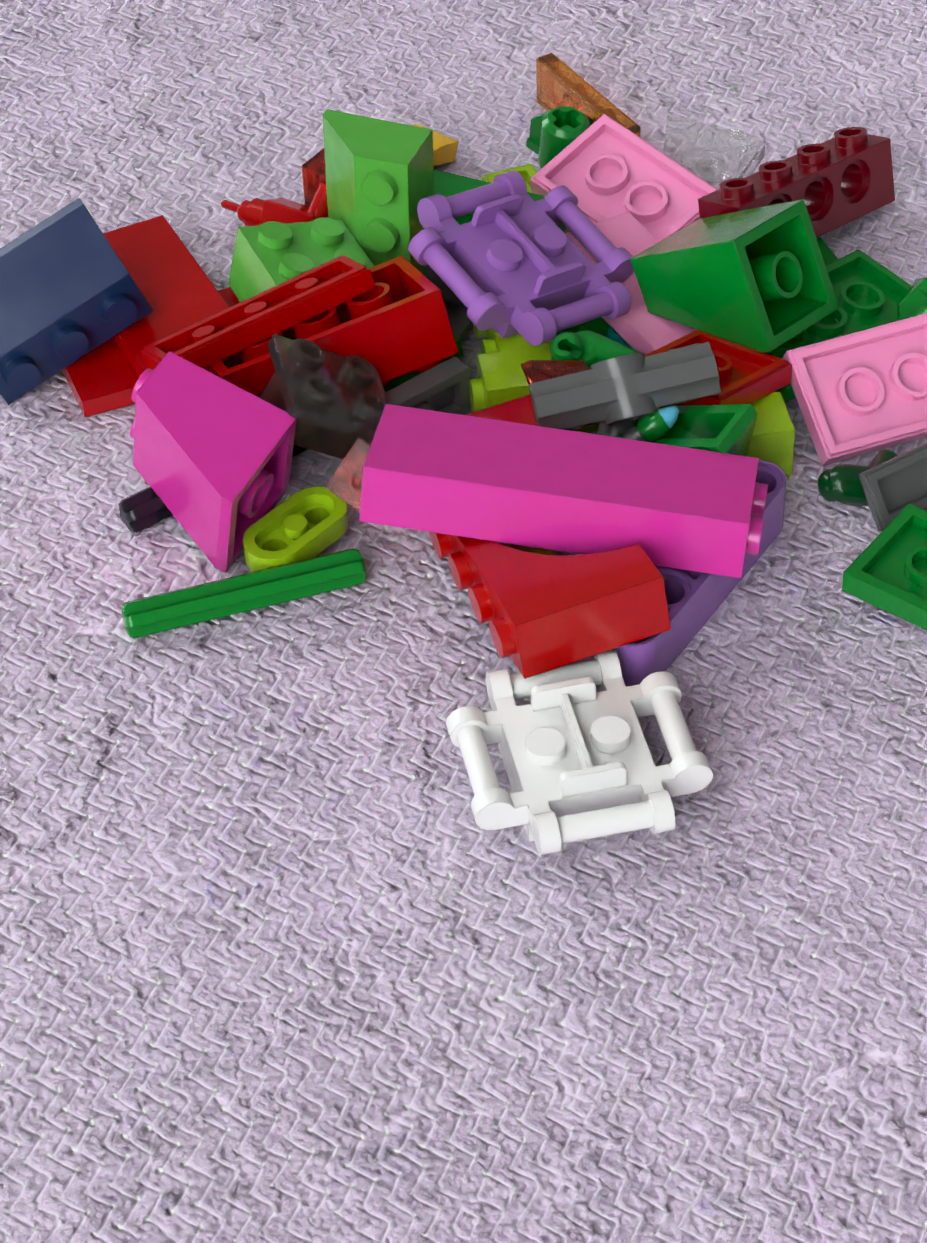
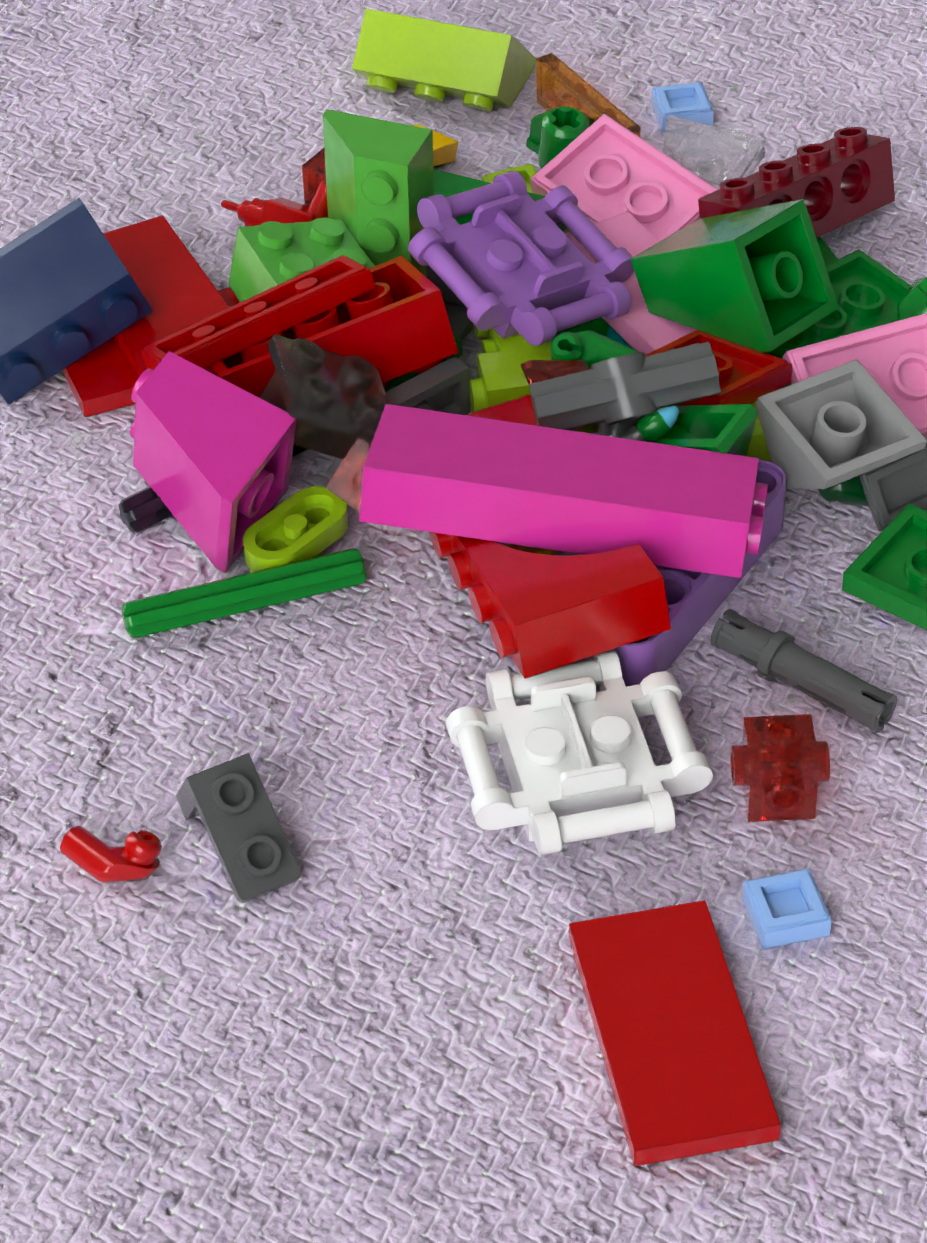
none -> red arm [60,826,162,882]
none -> dark grey bracket [176,753,301,903]
none -> lime slope [352,9,537,112]
none -> red tile [569,900,781,1166]
none -> light blue tile [651,82,714,132]
none -> dark grey pin [710,609,897,733]
none -> clear red brick [730,714,830,822]
none -> light blue tile [742,868,832,949]
none -> light grey slope [756,359,927,489]

